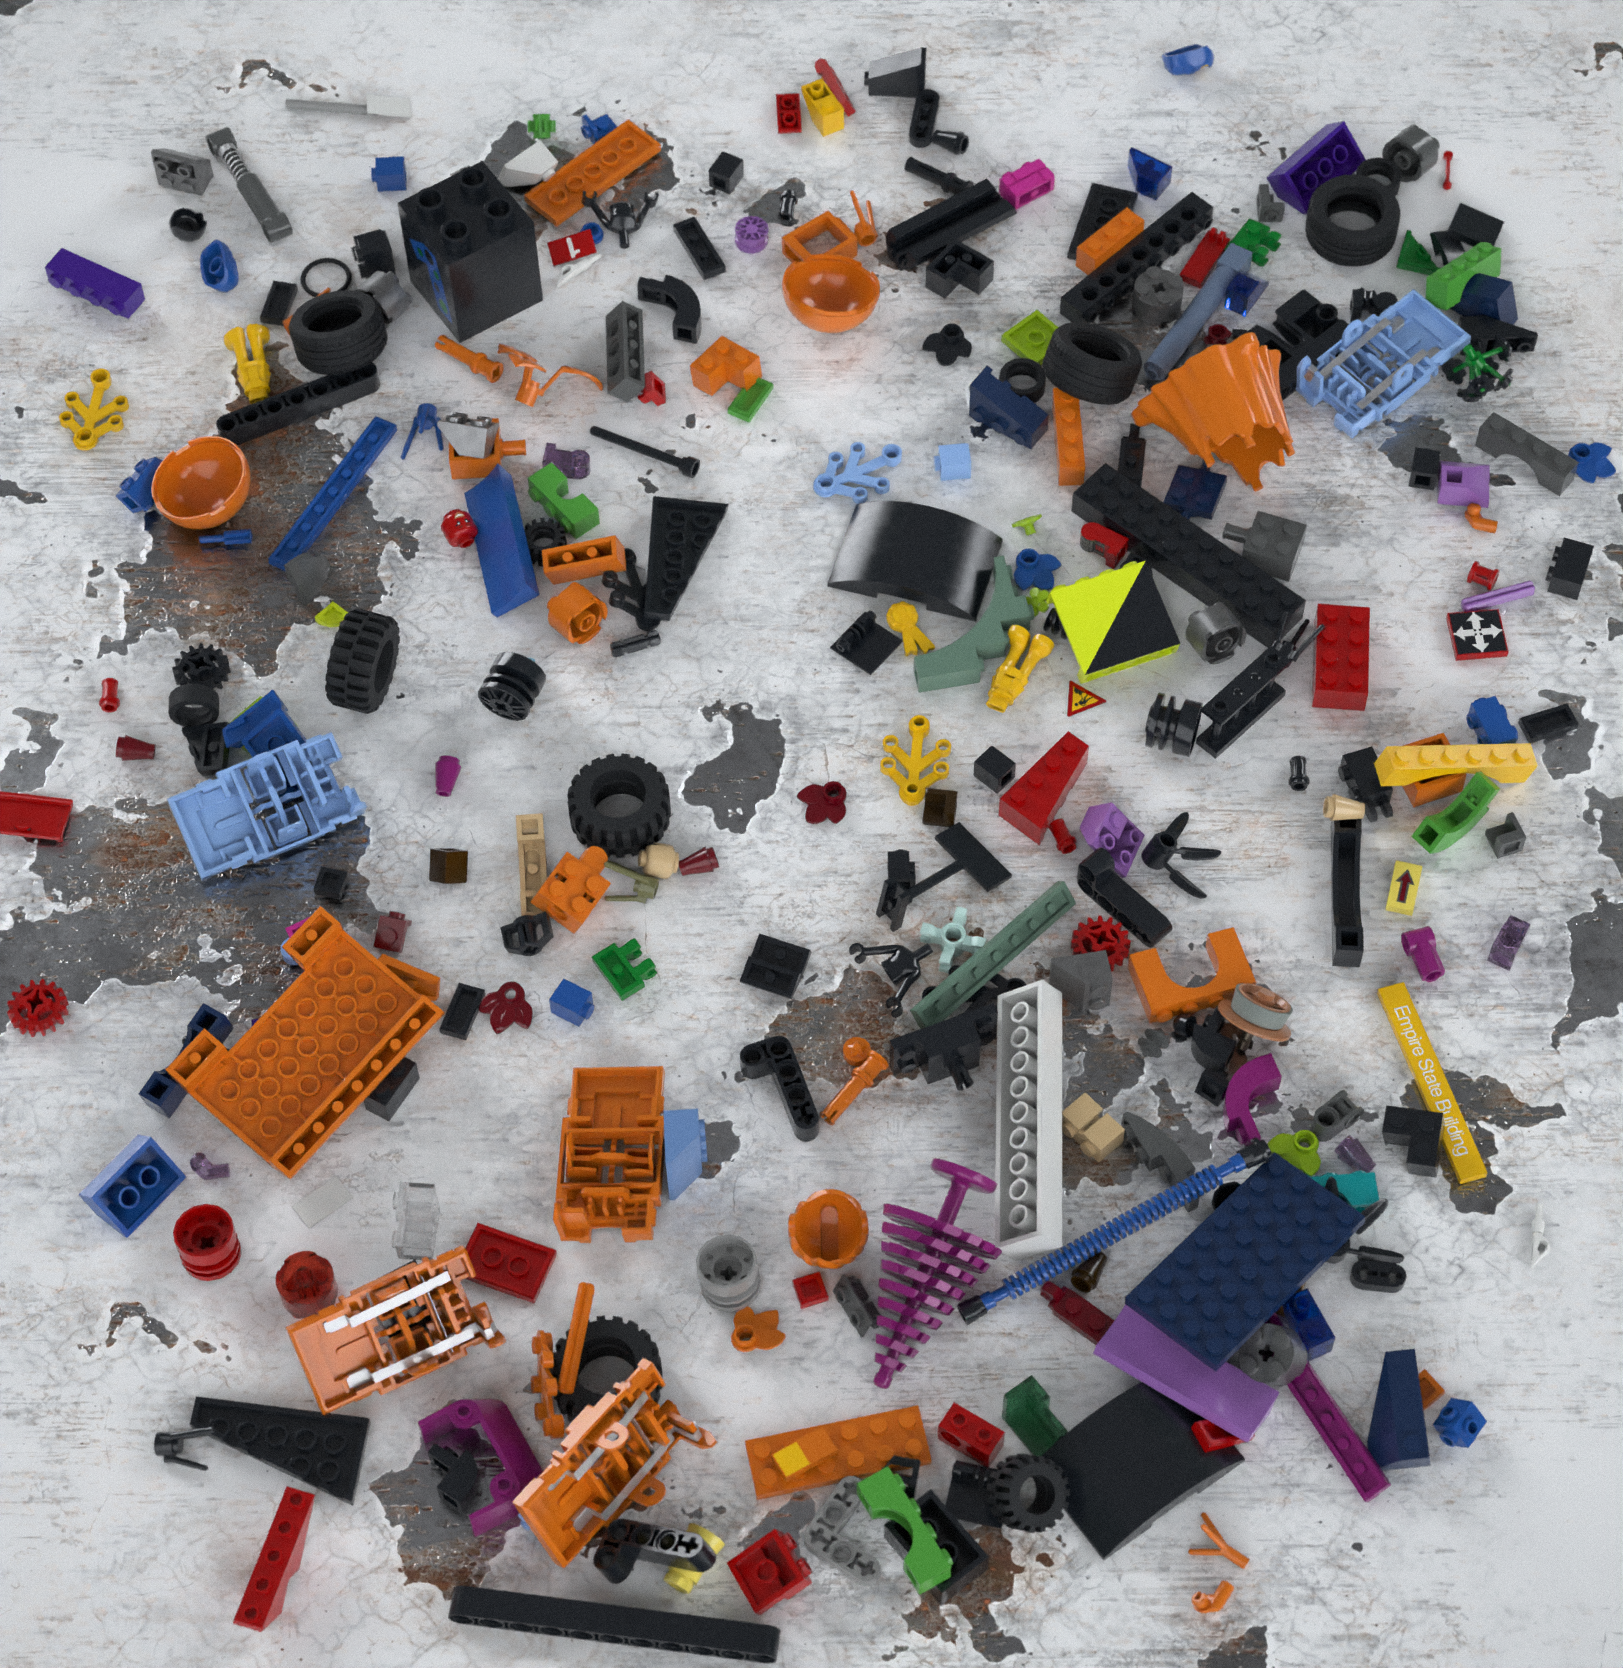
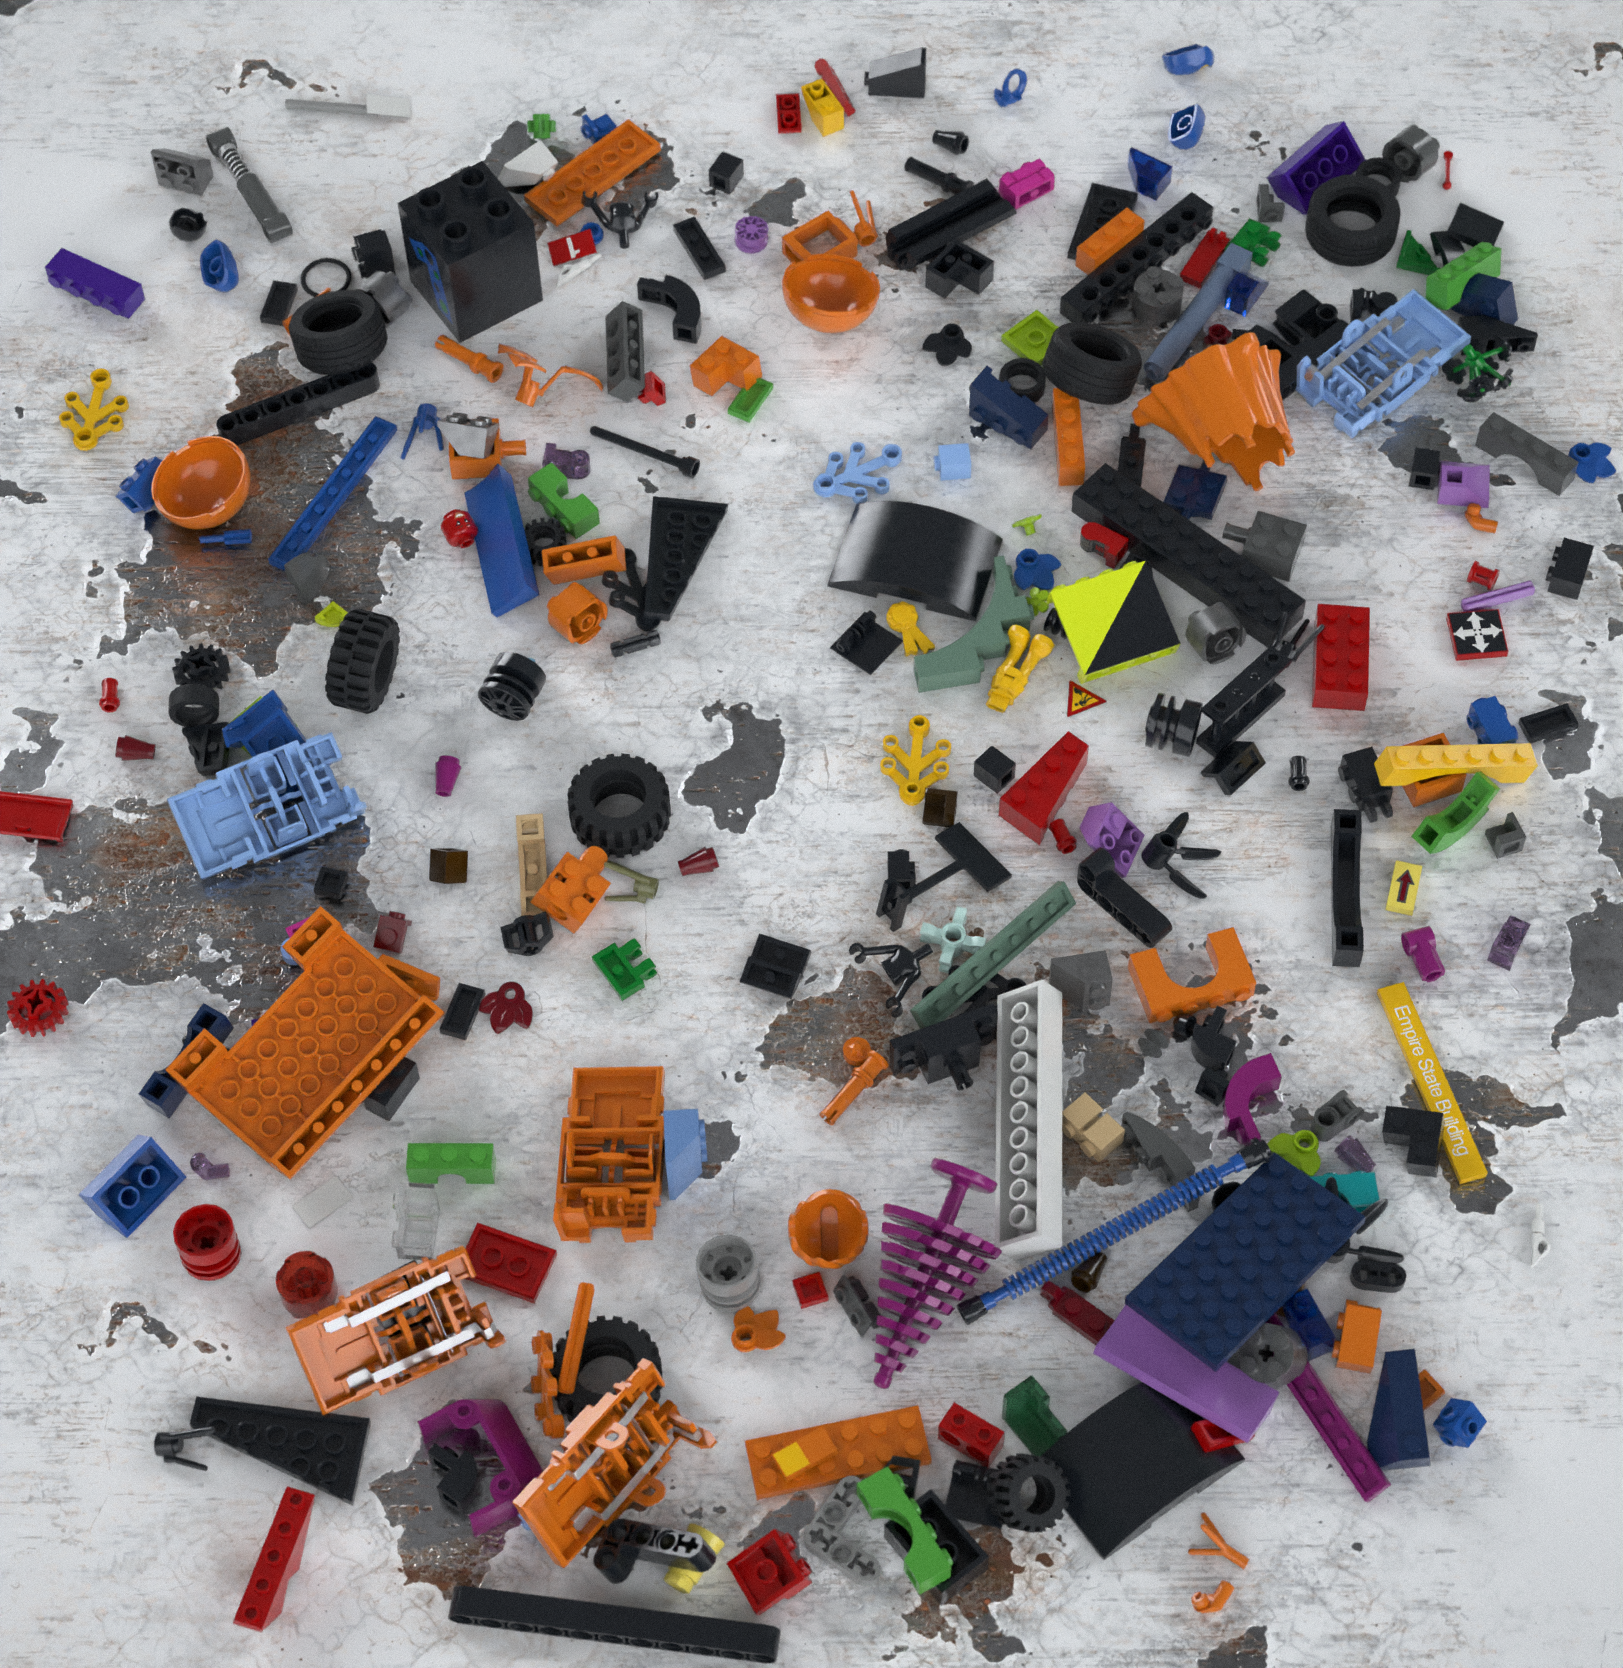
yellow piece [223,324,271,404] -> none
blue brick [371,156,407,192] -> none
blue brick [549,978,595,1027] -> none
tan head [638,842,679,879] -> none
black beam [740,1036,819,1142] -> none
black pin [778,190,798,222] -> none
dark red plate [797,781,847,824] -> none
black plate [909,89,940,148] -> none
red gear [1071,915,1131,972] -> none
piece [1218,983,1293,1051] -> none
tan cone [1323,794,1365,821] -> none
none -> bright green arch [406,1143,496,1184]
none -> blue piece [994,69,1027,107]
none -> blue piece [1168,103,1206,150]
none -> black panel [1200,741,1266,795]
none -> orange hinge [1332,1299,1382,1374]

